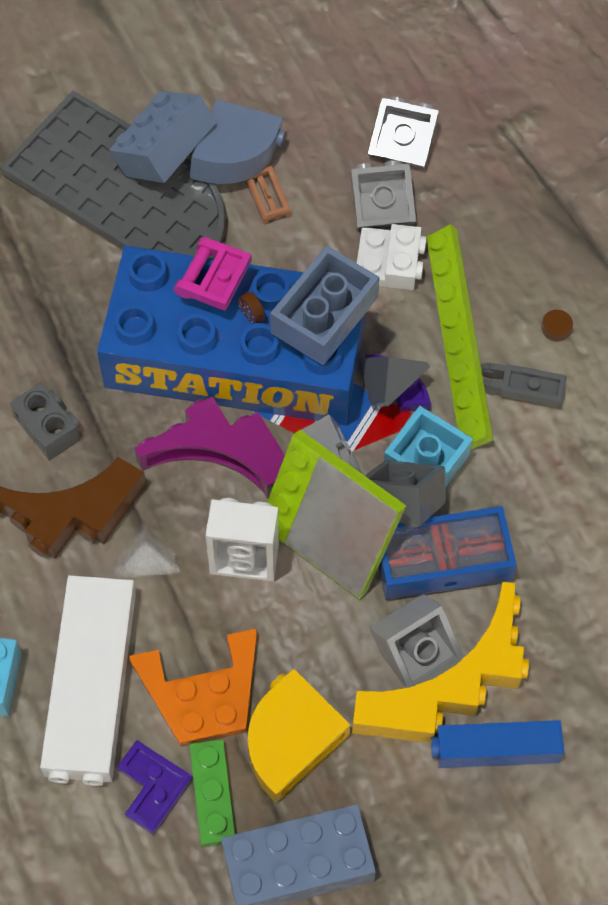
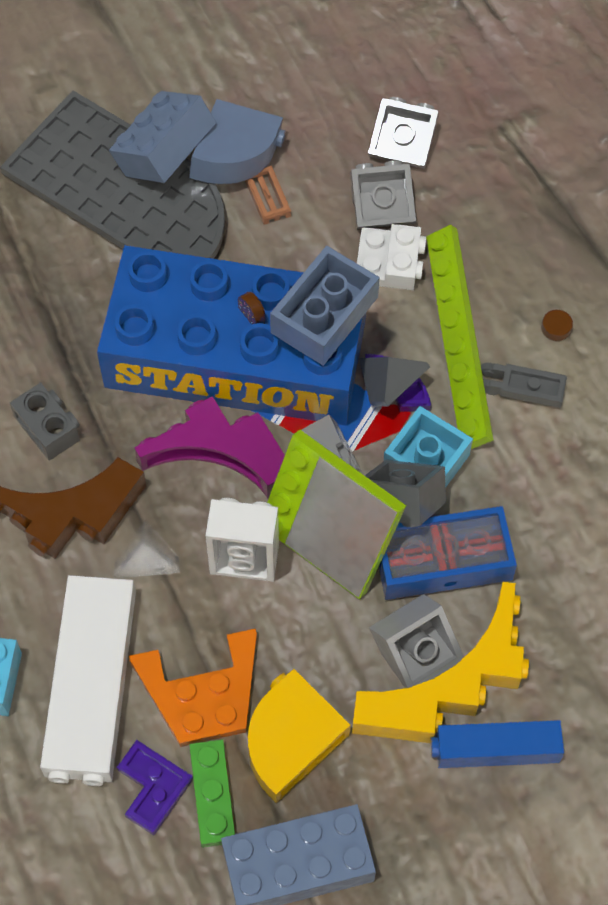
dark pink plate [173,237,252,311] -> none

